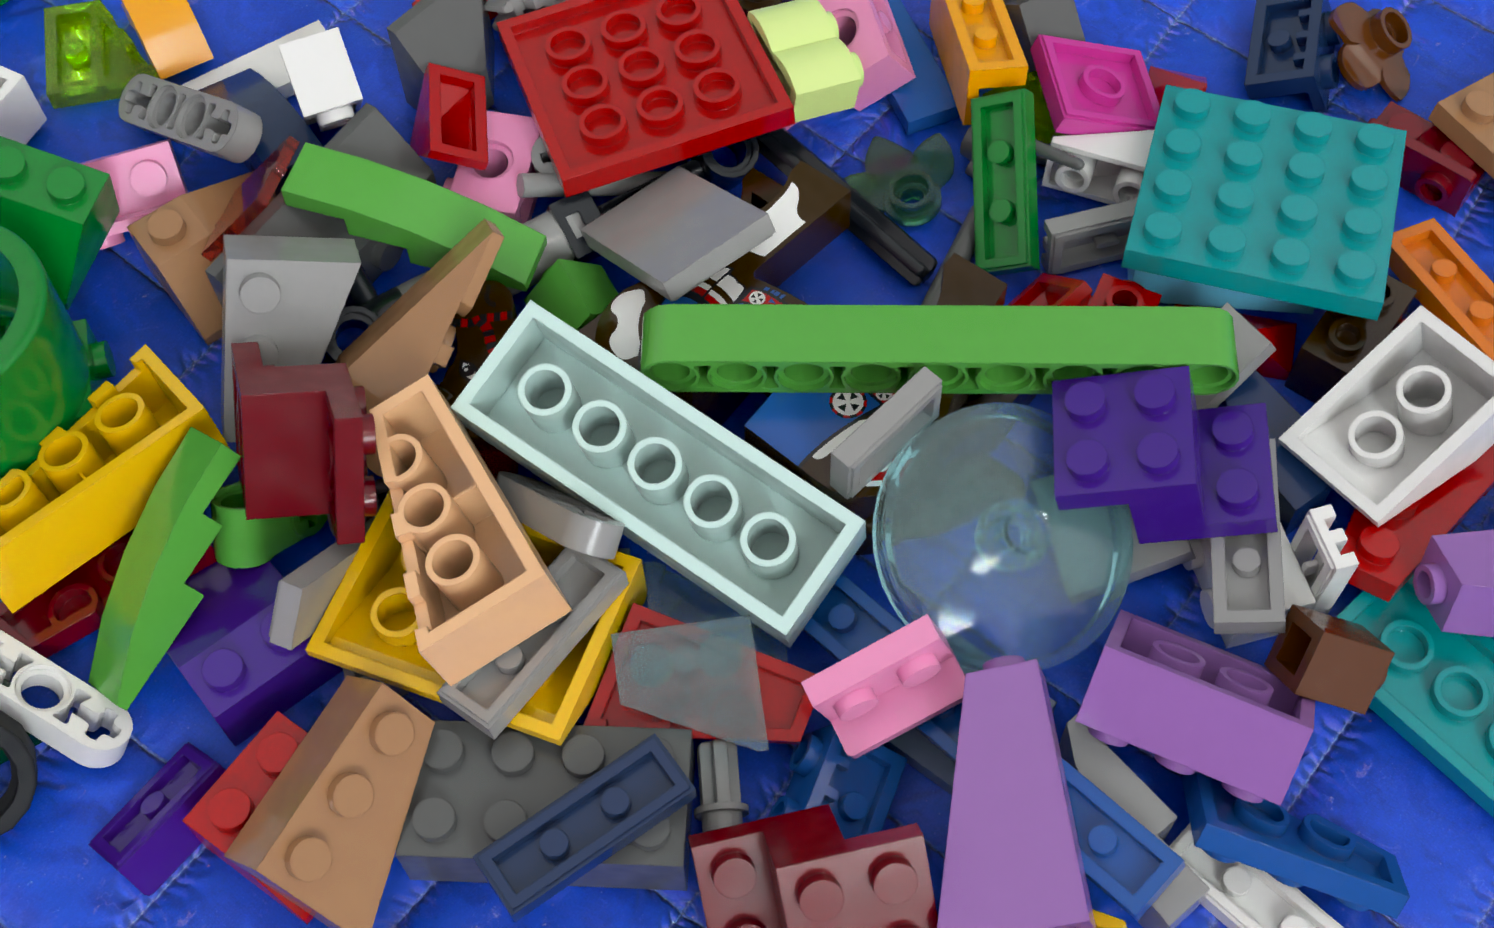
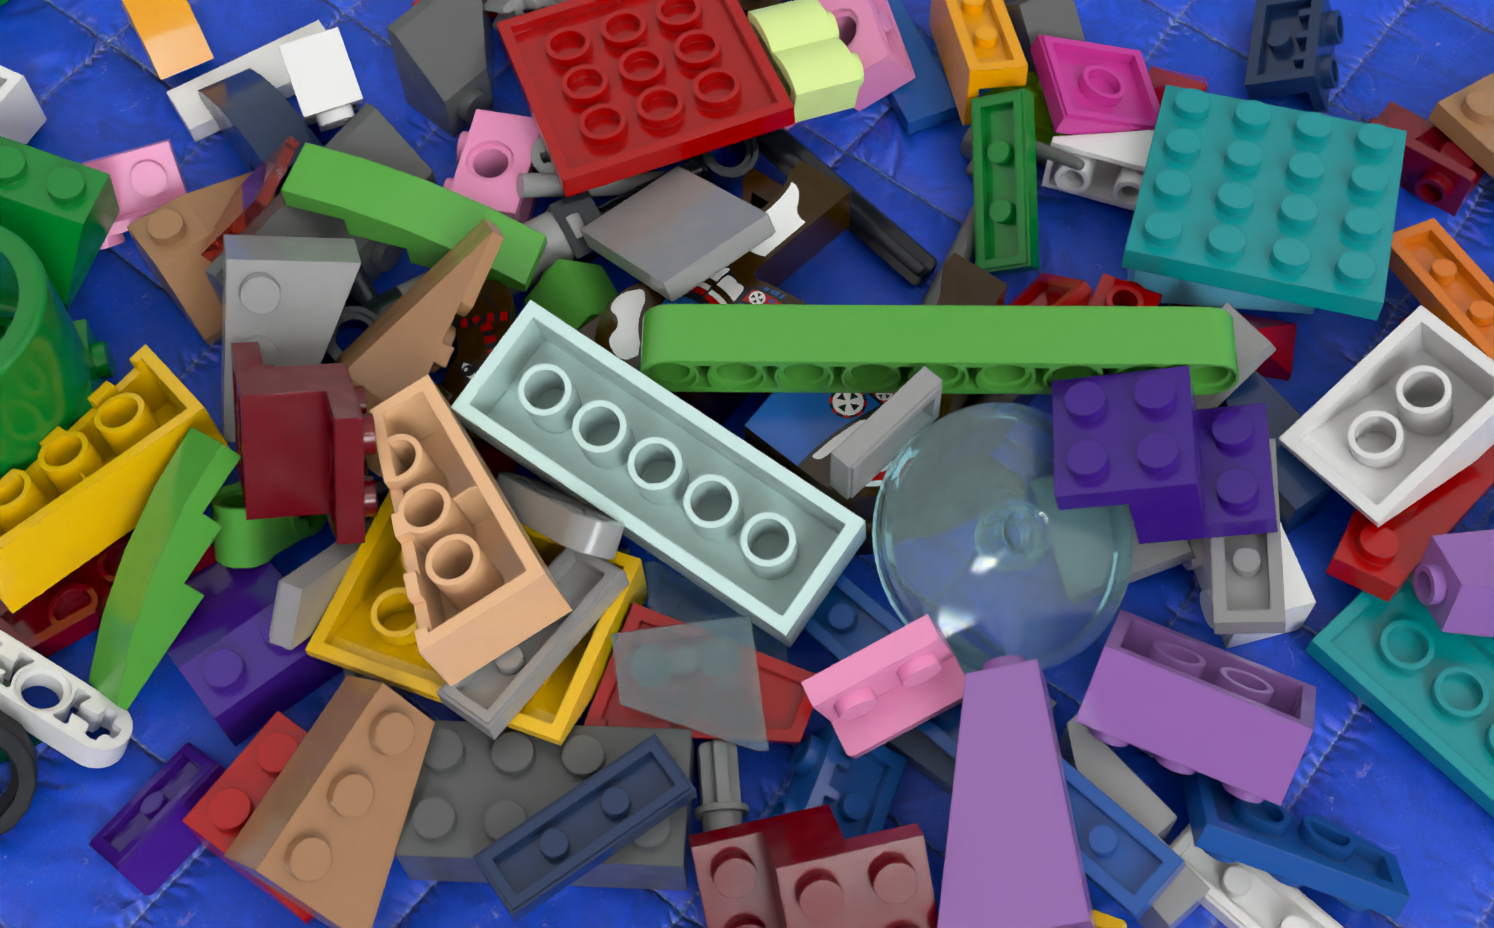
clear neon green wing [44,0,160,109] -> none
light grey beam [118,74,263,163] -> none
red slope [410,63,488,171] -> none
plate [843,133,955,227] -> none
light grey tile [1041,198,1138,275] -> none
reddish brown brick [1264,604,1395,715] -> none
dark brown brick [1284,275,1417,404] -> none
white tile [1290,504,1359,614] -> none
reddish brown plate [1328,2,1412,102] -> none

